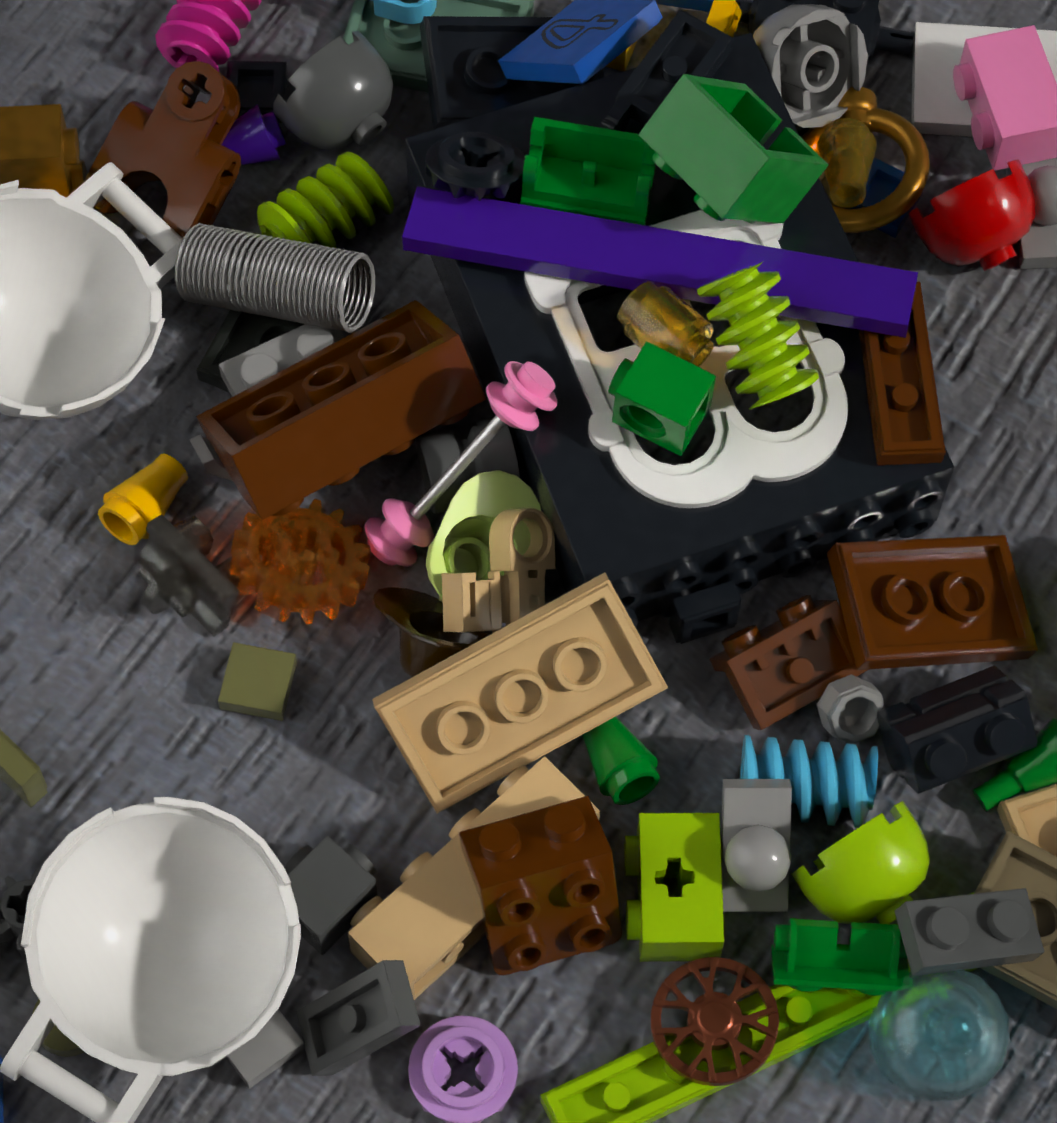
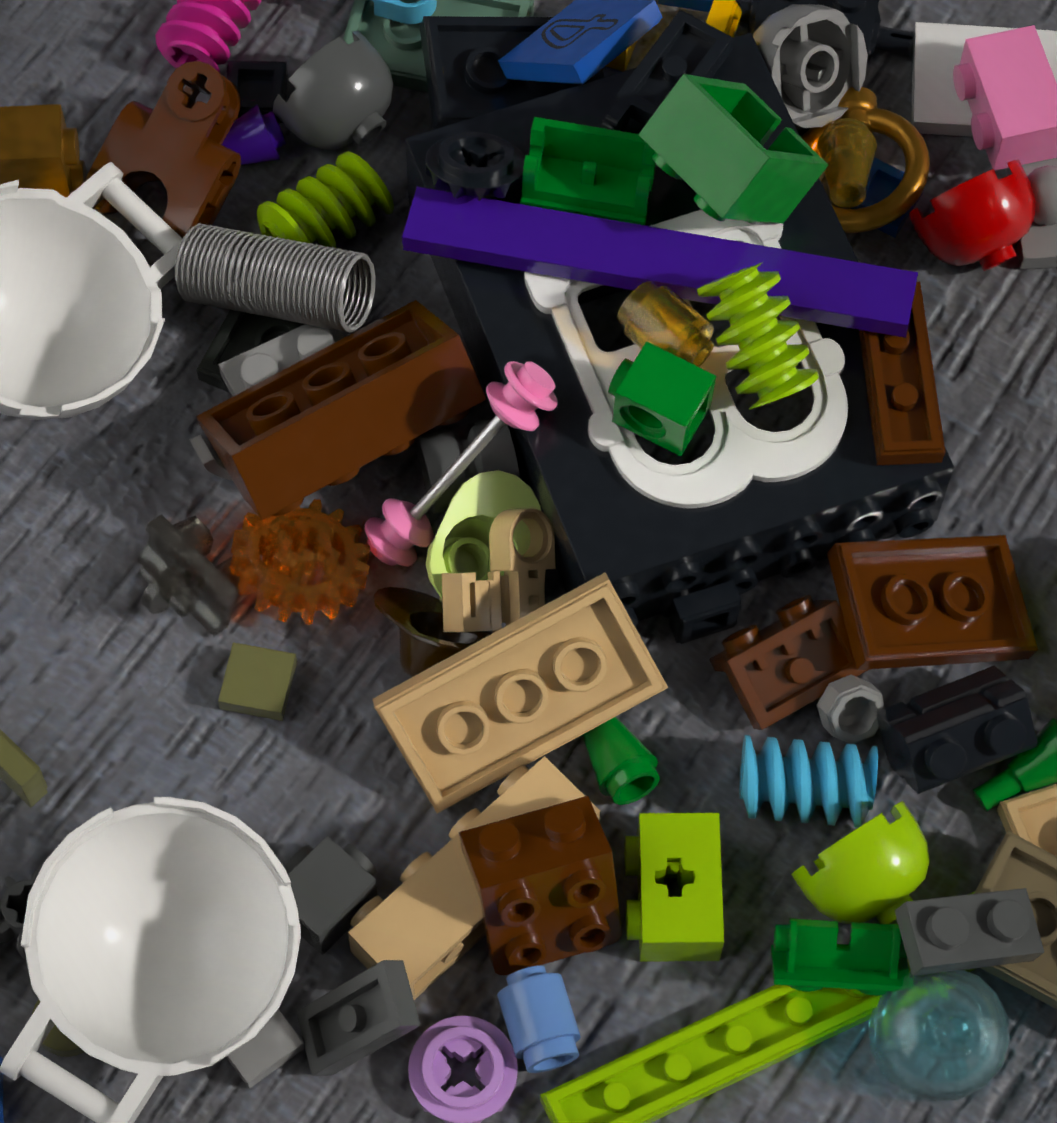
yellow cone [98,454,188,545] -> none
copper wheel [651,957,779,1086] -> none
light grey tile [721,779,792,912] -> none
none -> medium blue brick [497,966,581,1073]

